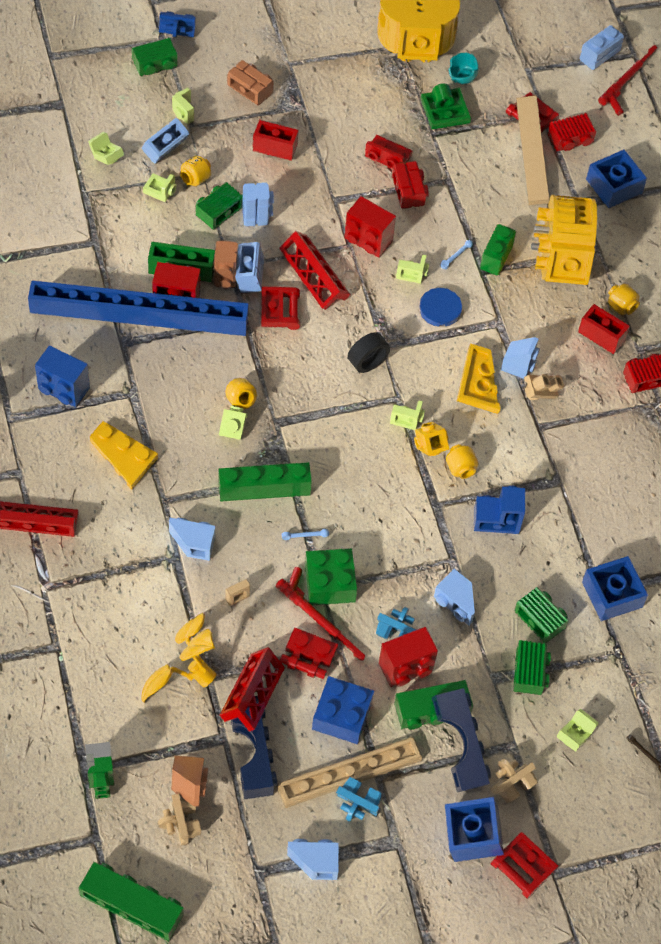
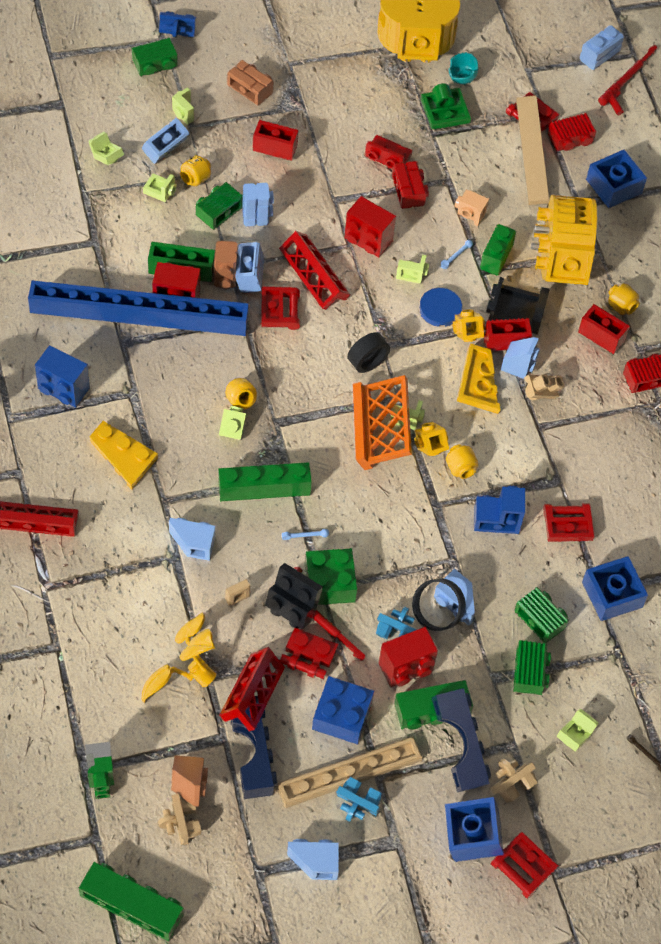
none -> black plate [265,563,323,630]
none -> orange fence [353,375,412,470]
none -> black tyre [412,578,466,631]
none -> yellow brick [452,309,485,342]
none -> light nougat brick [455,189,489,226]
none -> red brick [484,318,532,351]
none -> black panel [486,277,550,335]
none -> red plate [543,503,594,542]

